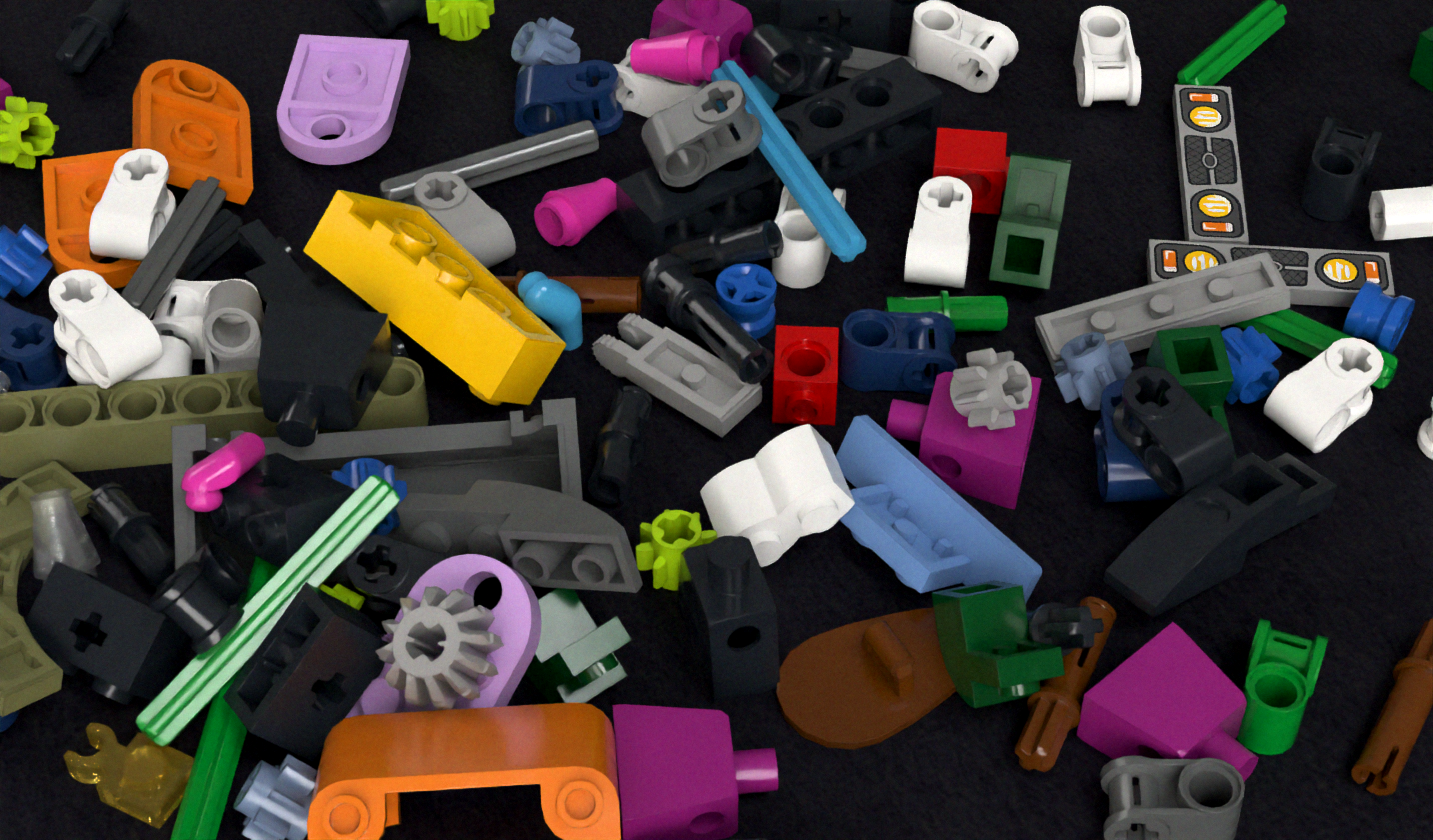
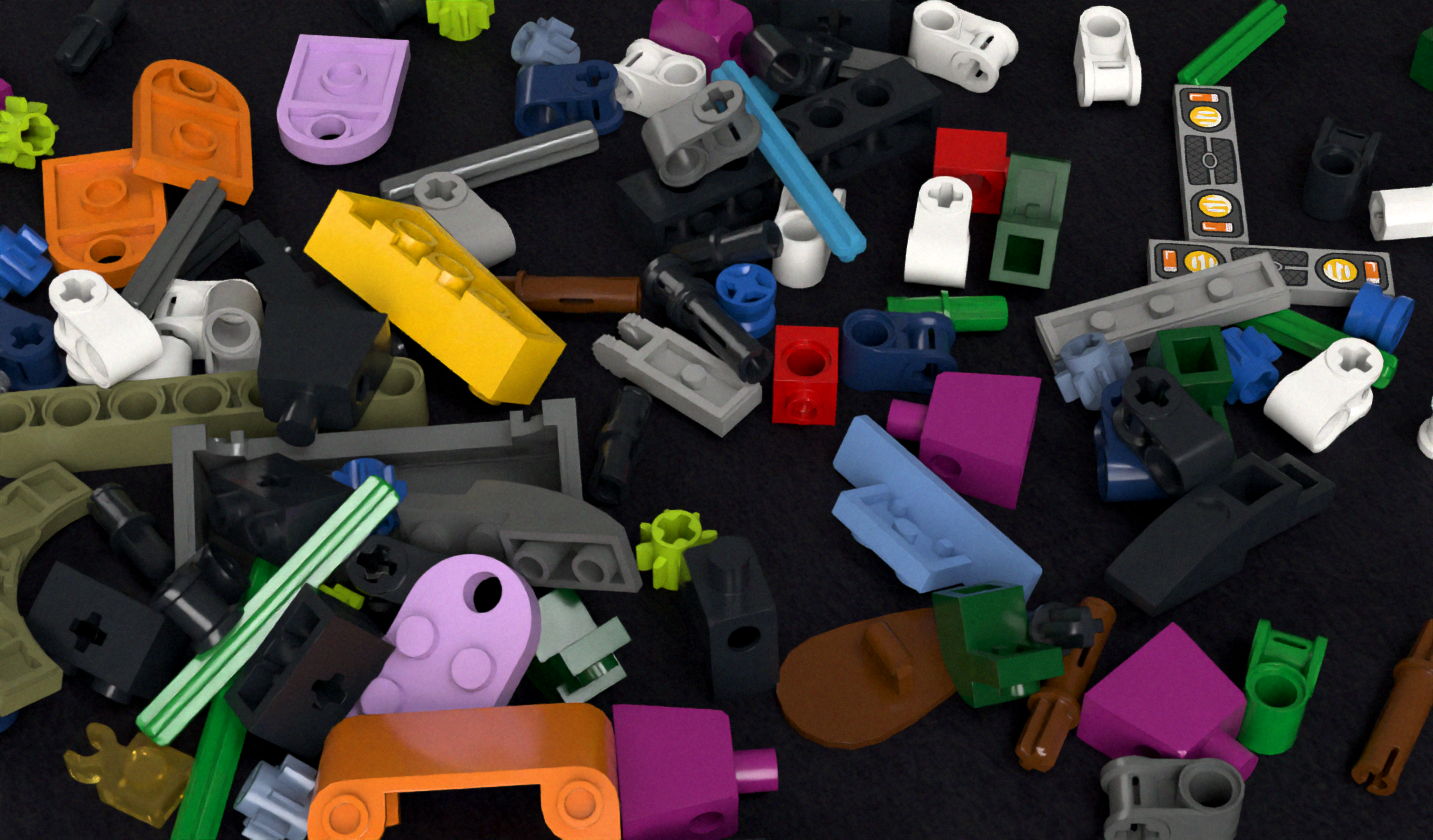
clear cone [29,488,101,585] -> none
white piece [89,149,177,261] -> none
dark pink arm [180,432,266,512] -> none
light grey gear [375,586,504,710] -> none
dark azure arm [518,271,583,351] -> none
dark pink cone [534,178,617,246] -> none
dark pink cone [630,29,719,87] -> none
white brick [700,424,855,567] -> none
light grey gear [950,348,1032,430] -> none

